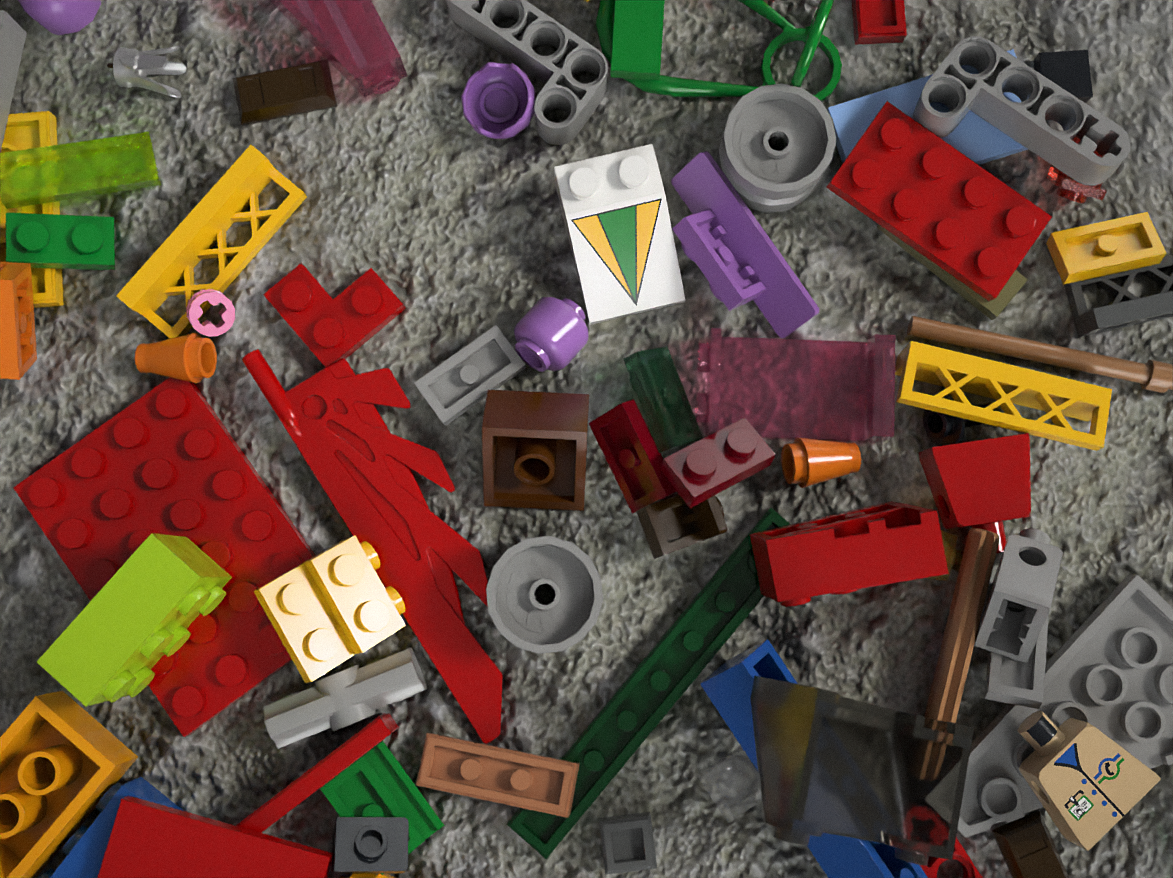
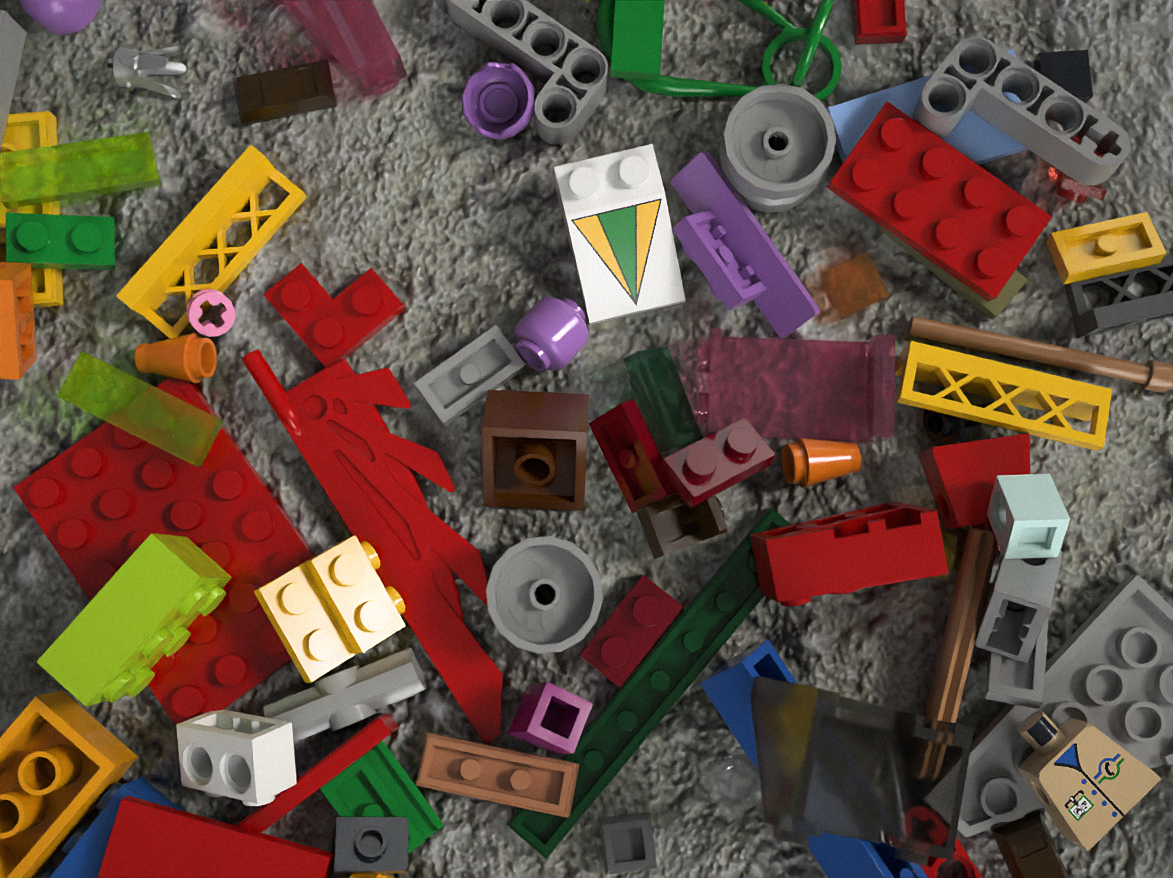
none -> clear neon green plate [57,351,224,467]
none -> white brick [176,710,297,806]
none -> magenta brick [508,681,593,754]
none -> dark red plate [580,575,683,687]
none -> clear orange tile [820,252,890,320]
none -> light aqua brick [987,474,1070,559]

